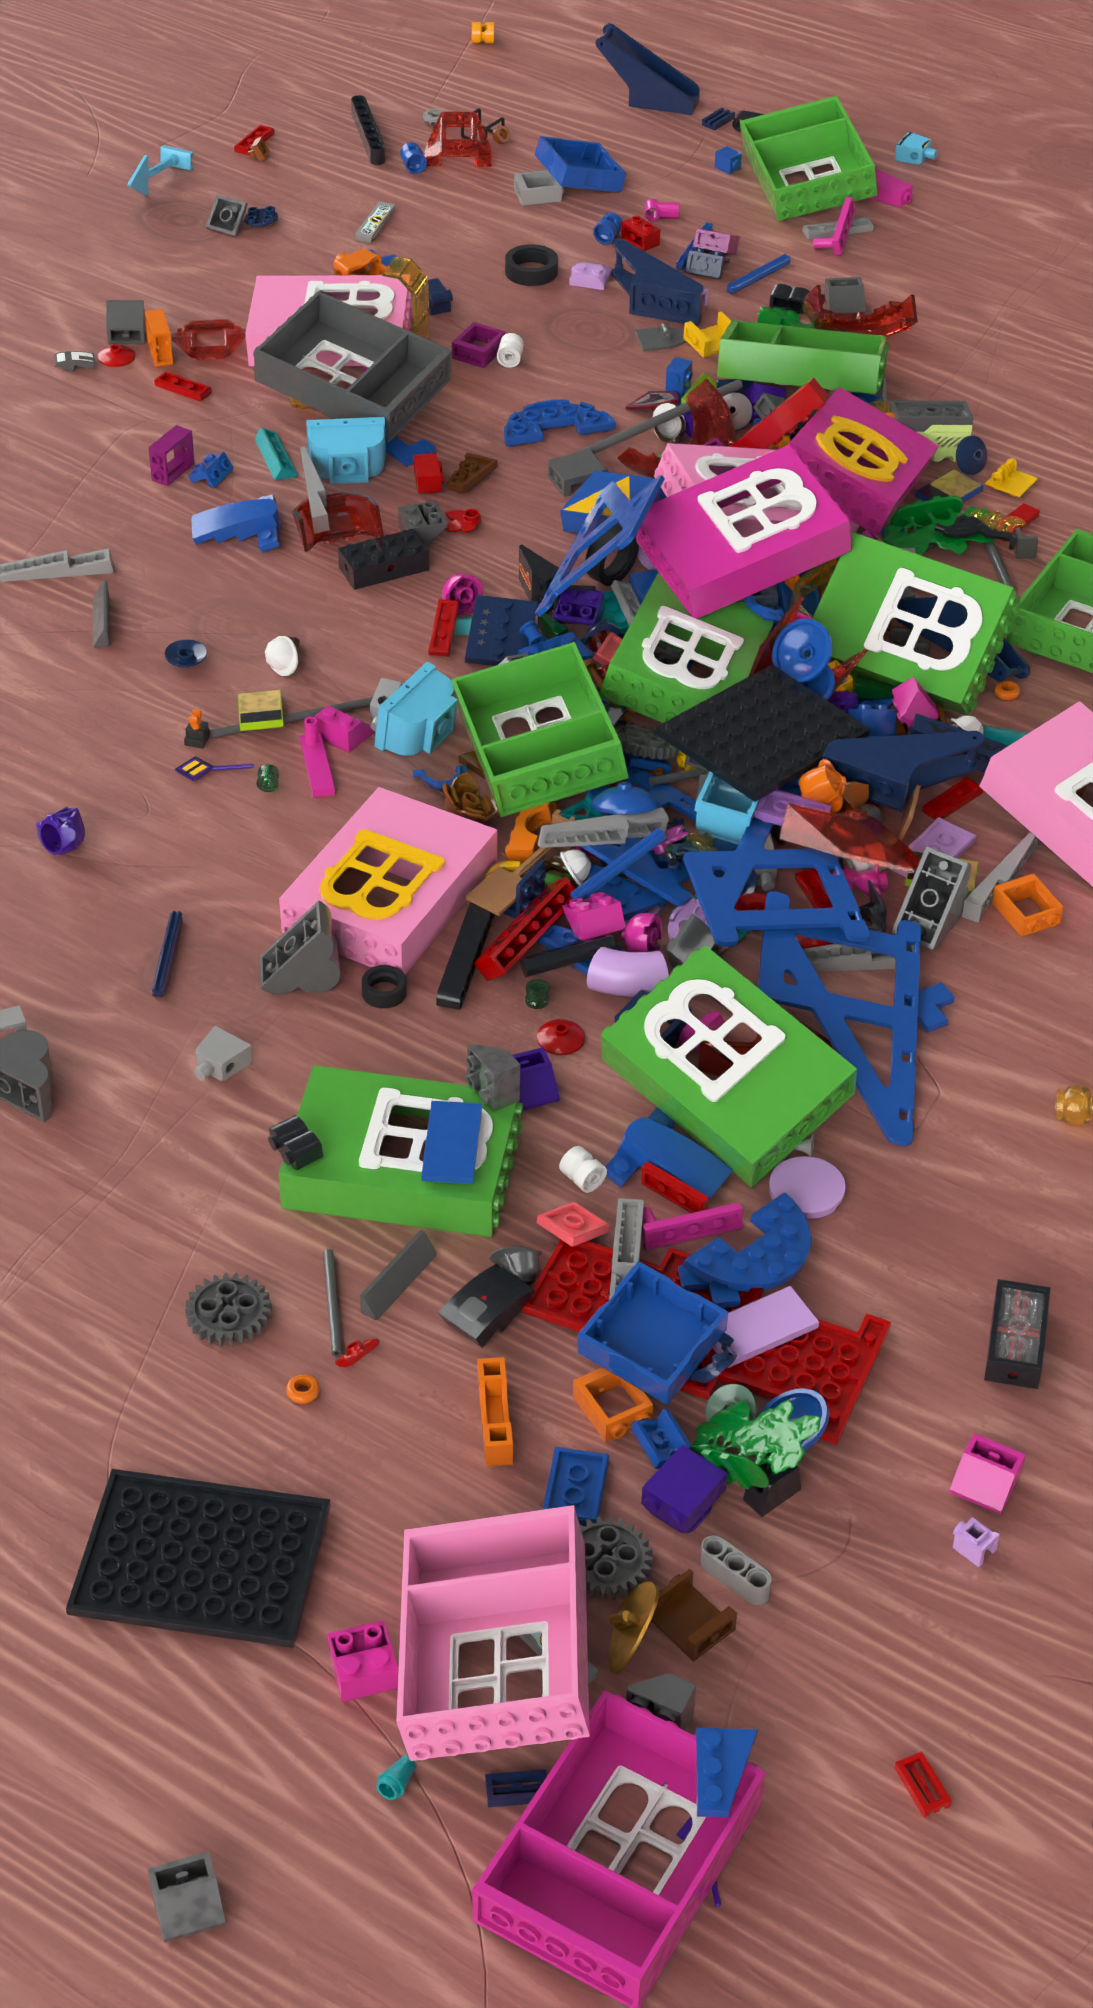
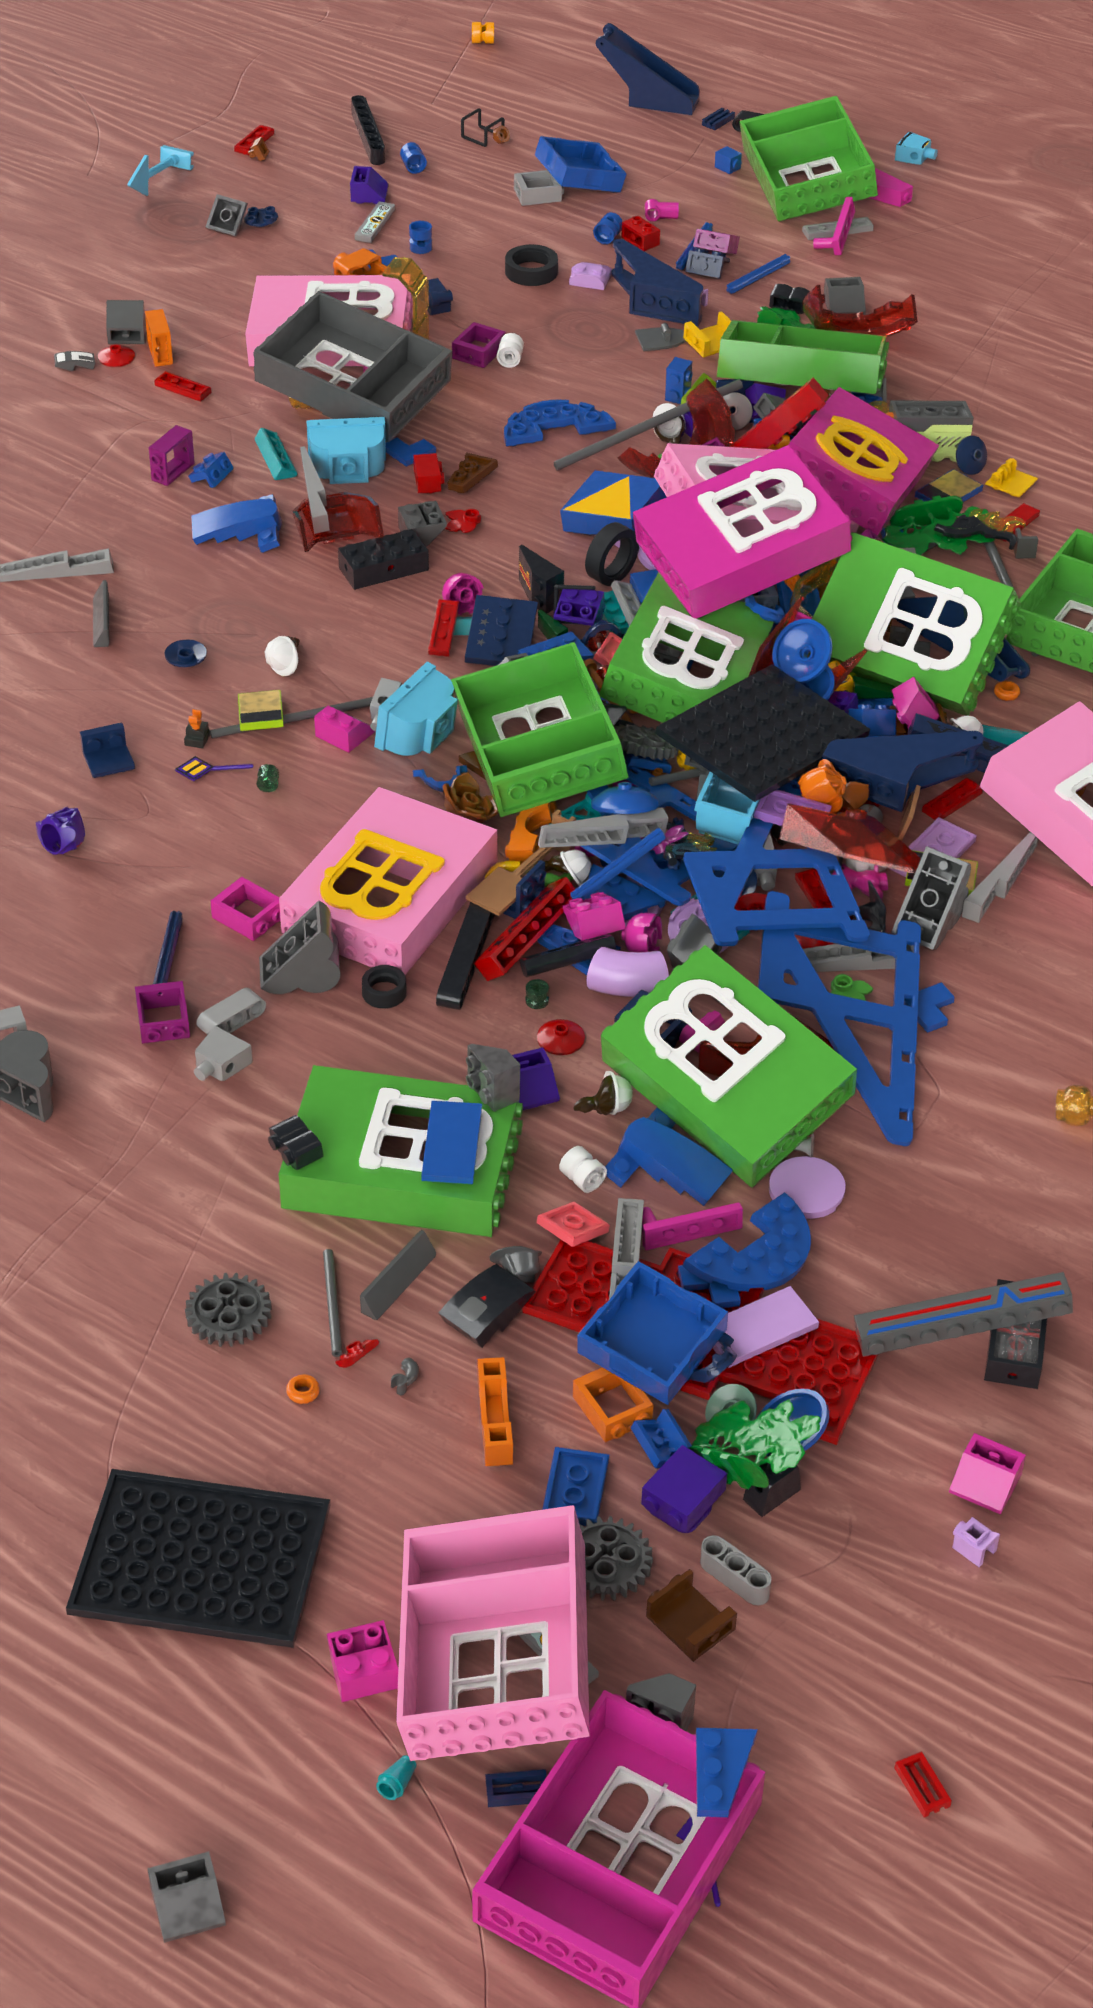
clear red windscreen [171,319,246,361] -> none
dark pink piece [299,717,335,797] -> none
light grey gear [422,109,449,126] -> none
clear red windscreen [425,111,492,167] -> none
blue bush [520,621,546,646] -> none
blue piece [535,475,665,617] -> none
dark grey panel [547,450,608,497] -> none
pearl gold shield [608,1582,659,1675] -> none
shield [625,391,679,413] -> none
red tile [641,1161,709,1213] -> none
orange window [992,873,1064,937] -> none
none -> dark blue bracket [80,722,135,778]
none -> magenta window [135,981,190,1044]
none -> light grey beam [196,988,266,1035]
none -> dark pink window [210,876,281,941]
none -> dark purple slope [350,166,389,204]
none -> dark grey arm [391,1358,419,1396]
none -> blue wheel [409,221,432,254]
none -> dark brown piece [573,1071,633,1115]
none -> bright green plate [830,974,873,1001]
none -> dark grey brick [854,1272,1073,1357]

